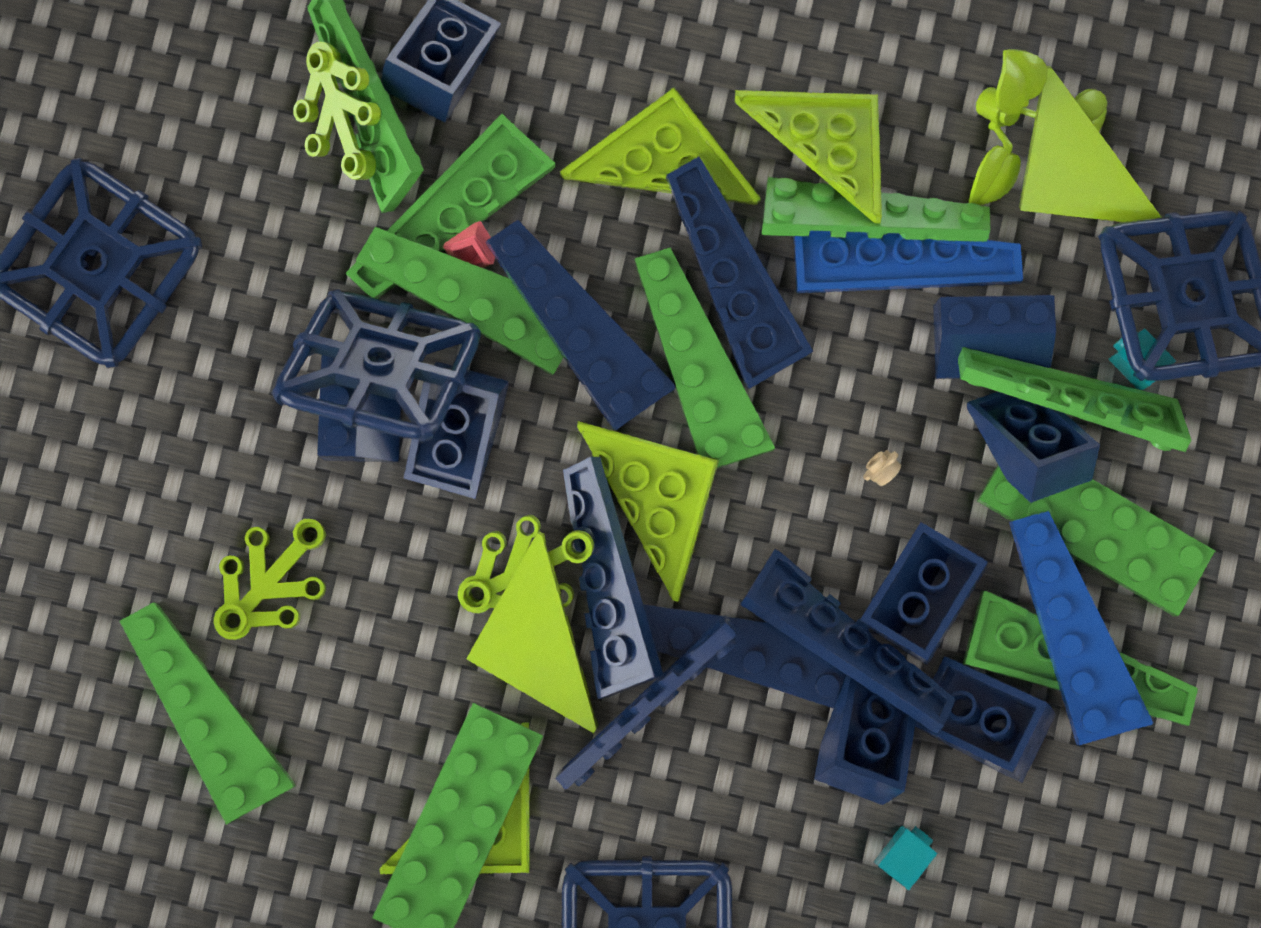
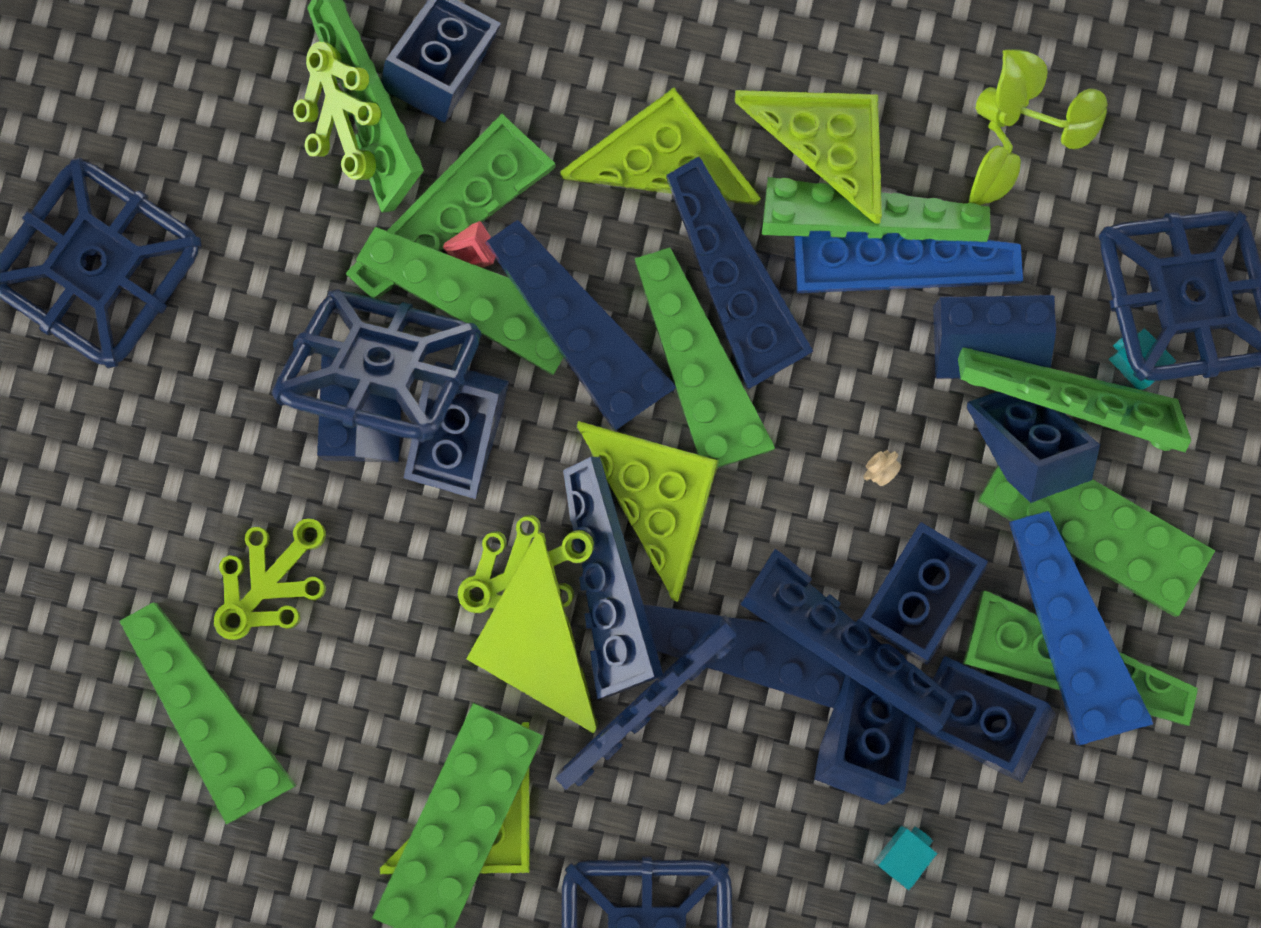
lime tile [1019,66,1162,222] -> none

